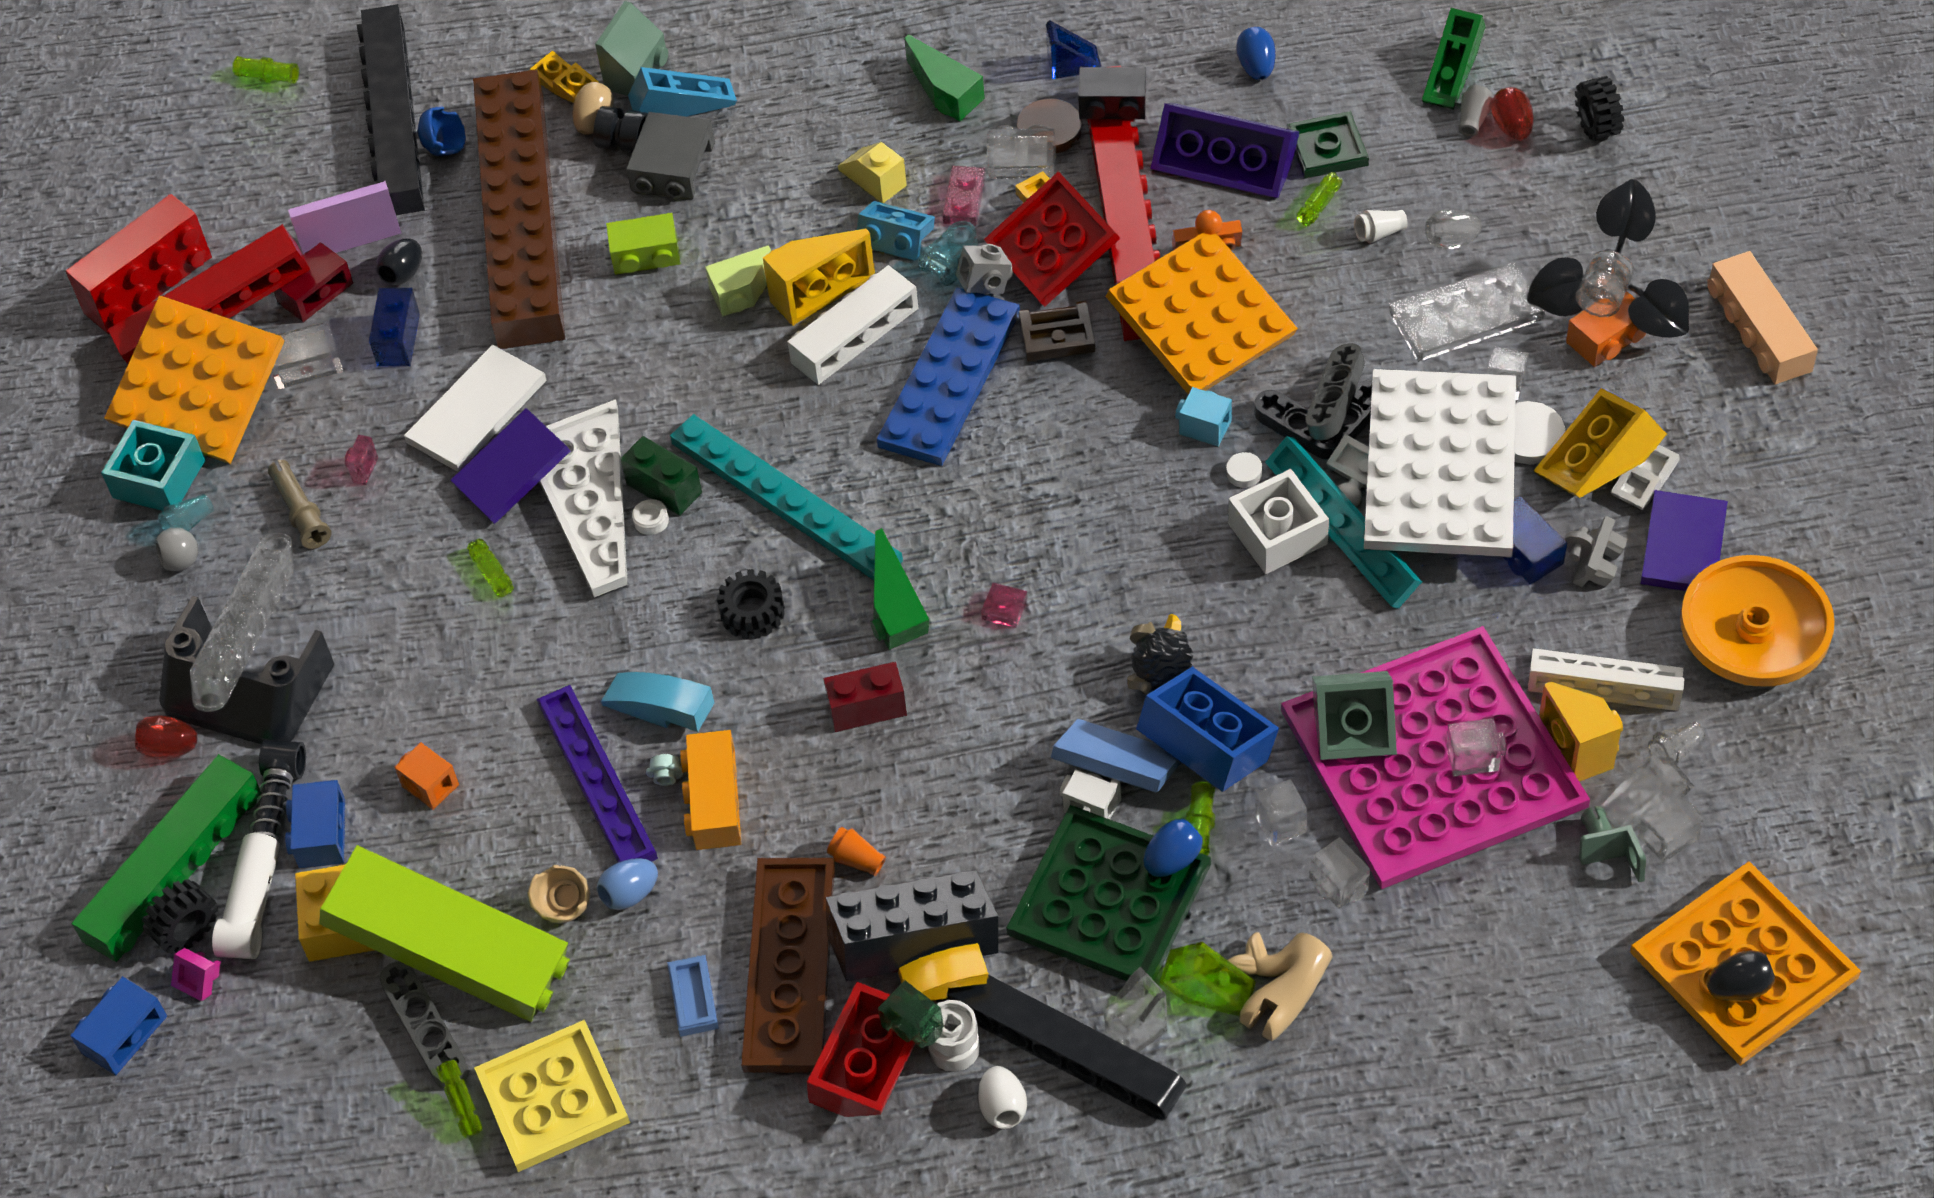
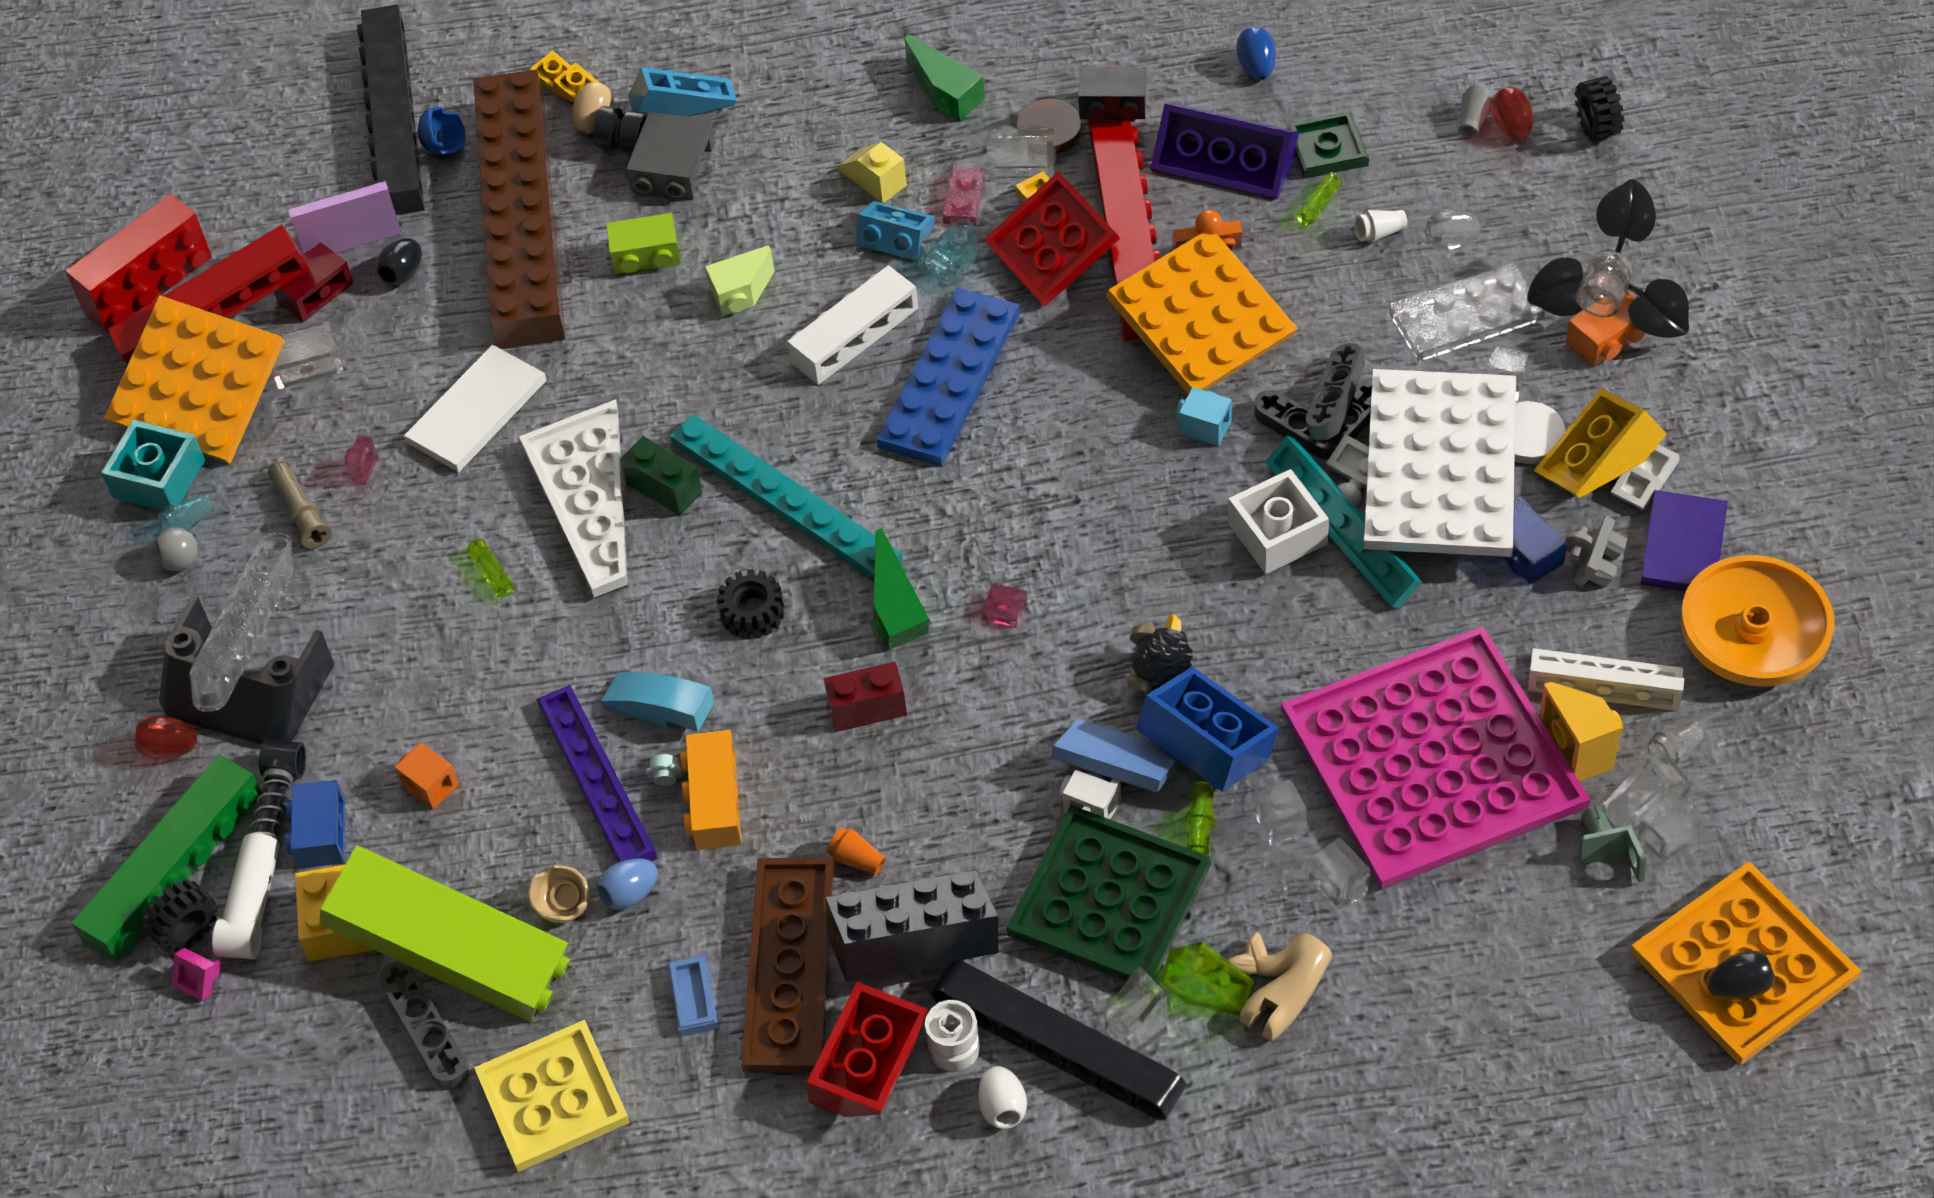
blue brick [70,976,167,1076] -> none
clear neon green pin [233,56,299,84] -> none
clear blue brick [369,288,420,366] -> none
clear neon green axle [436,1060,483,1138] -> none
dark purple tile [451,408,571,524] -> none
sand green slope [595,1,668,96] -> none
white tile [632,499,669,535] -> none
yellow slope [762,229,875,326] -> none
clear green brick [878,980,944,1049] -> none
yellow slope [898,943,989,1003] -> none
light grey brick [955,244,1012,295] -> none
dark brown plate [1018,301,1095,362] -> none
clear blue slope [1046,20,1101,79] -> none
blue animal [1143,819,1203,877] -> none
white tile [1226,452,1262,488] -> none
sand green slope [1312,671,1397,760] -> none
green slope [1422,8,1486,110] -> none
clear brick [1446,718,1506,777] -> none
light nougat brick [1707,251,1818,385] -> none

